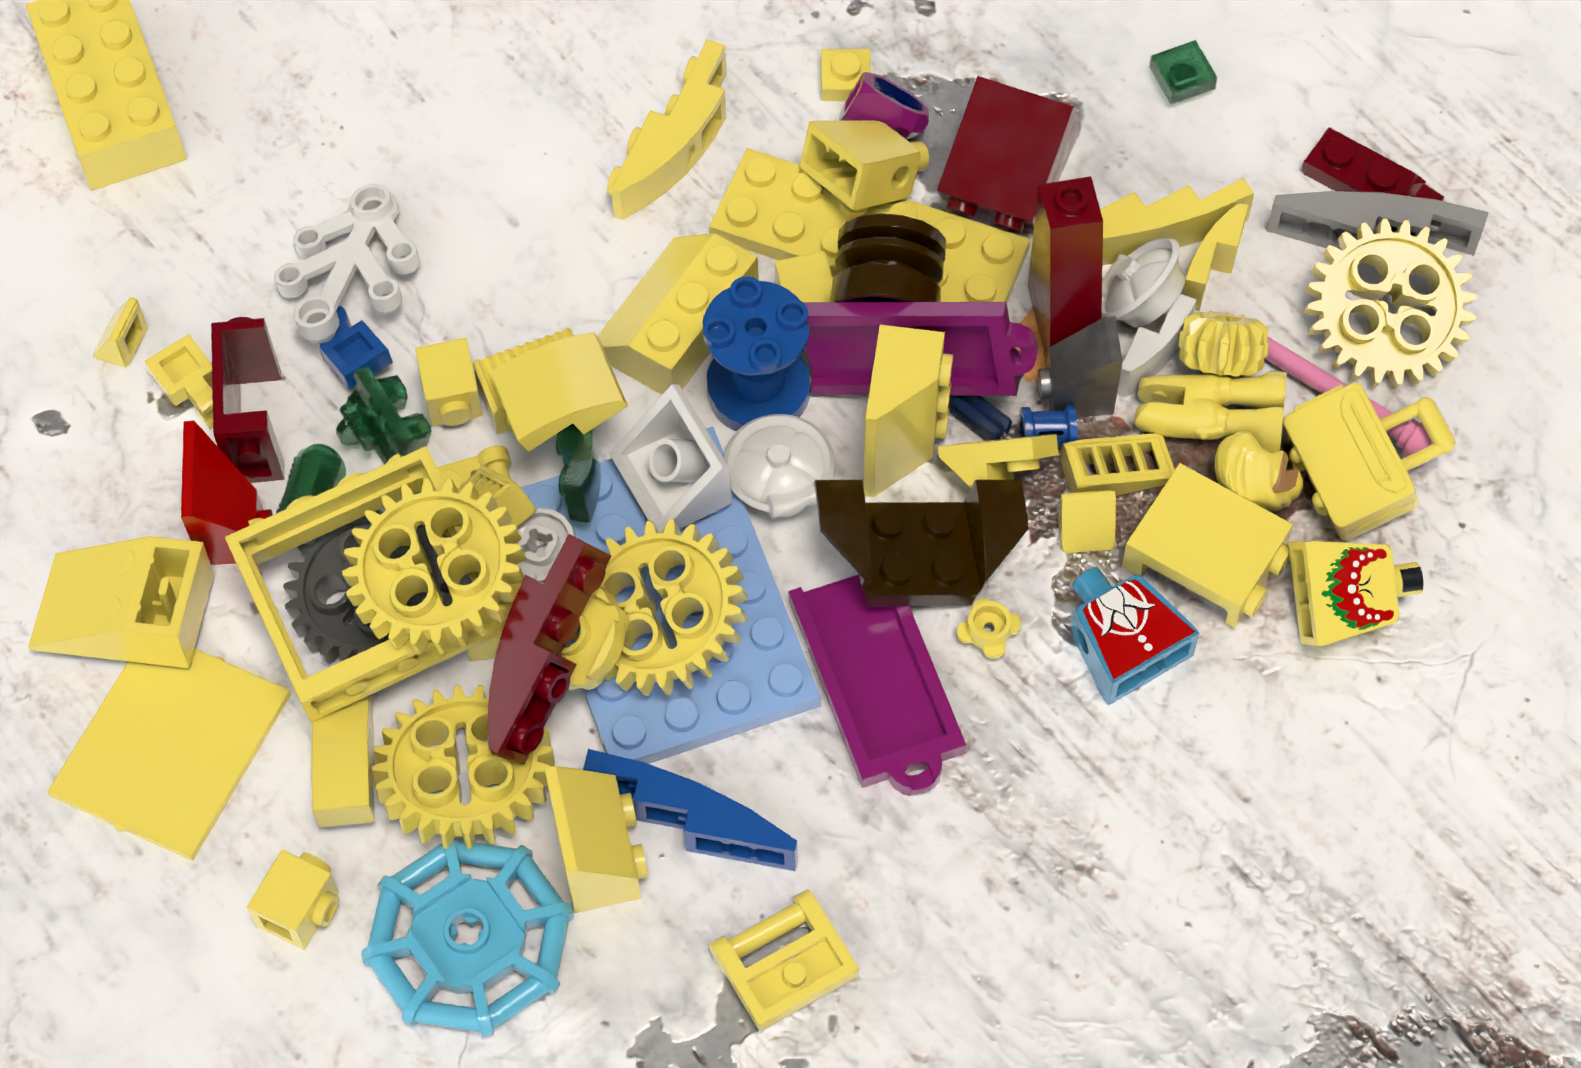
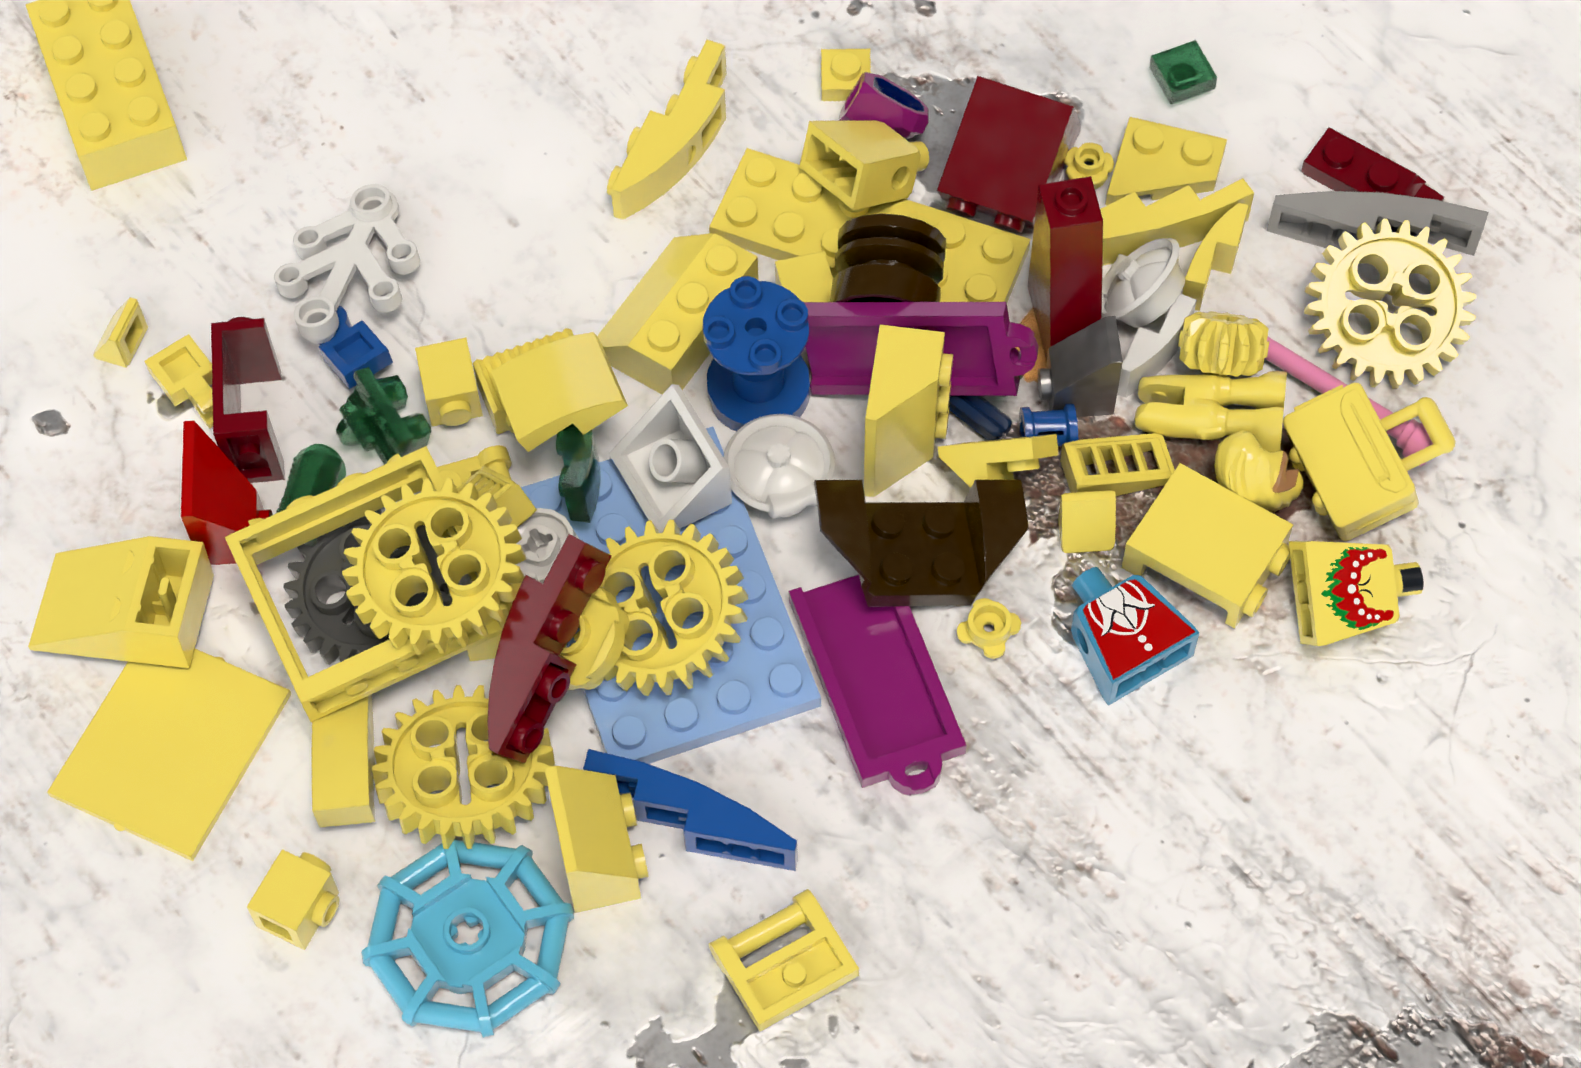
none -> light yellow plate [1064,143,1114,189]
none -> light yellow wing [1105,117,1227,206]

